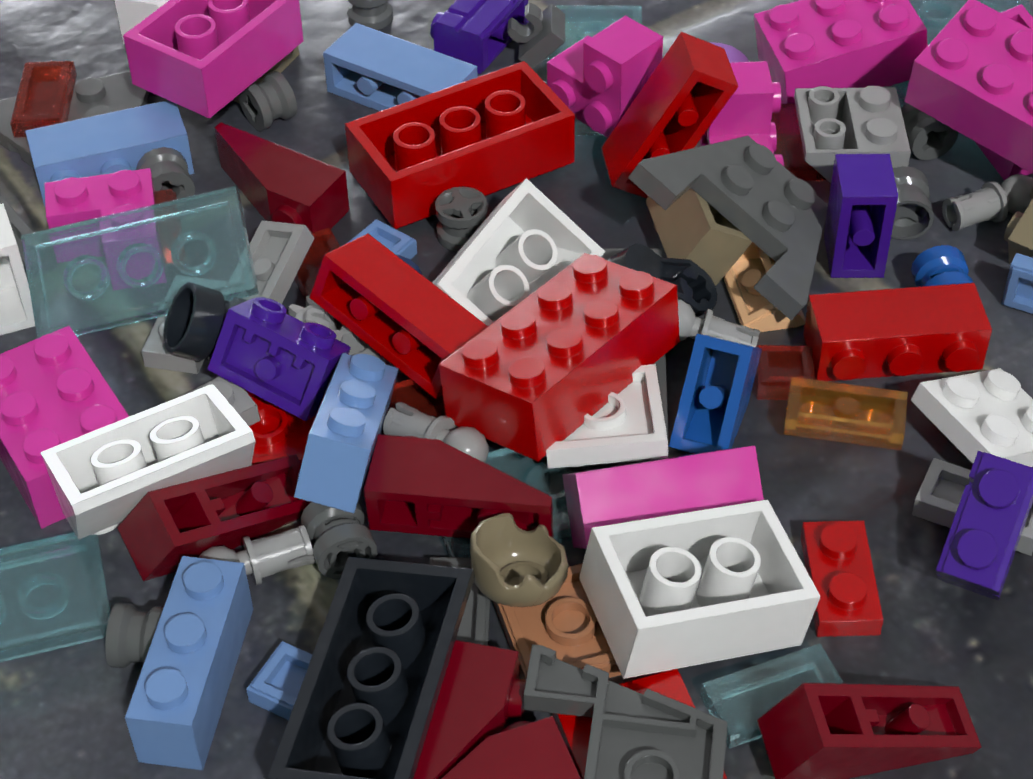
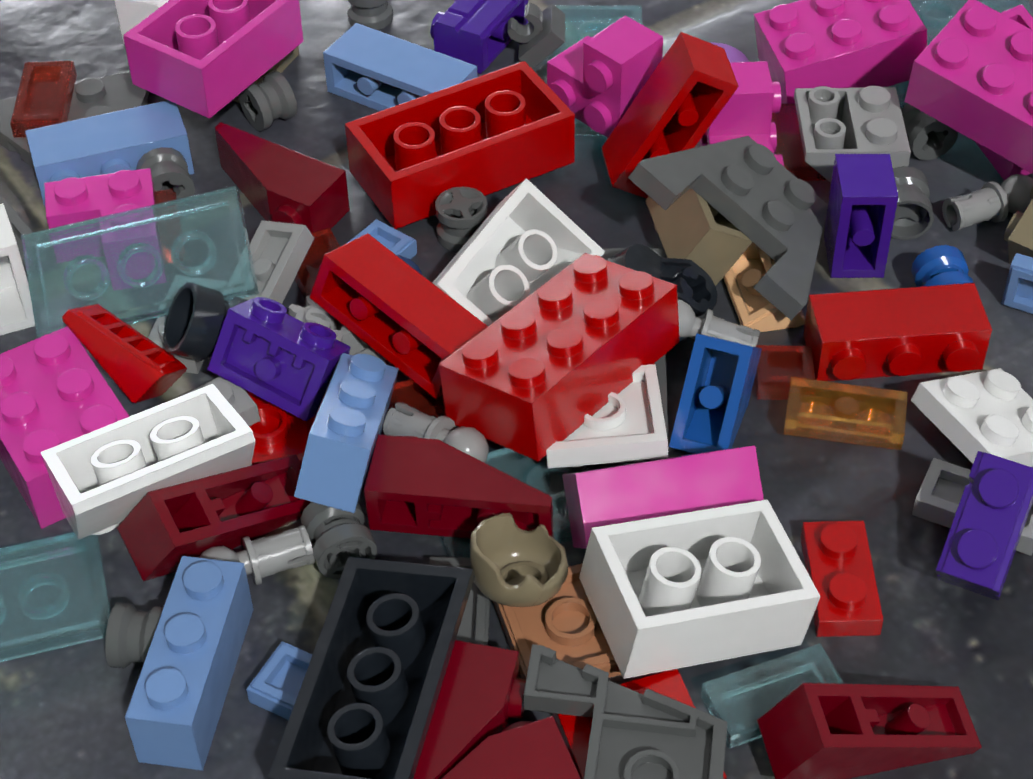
none -> red slope [62,304,187,403]

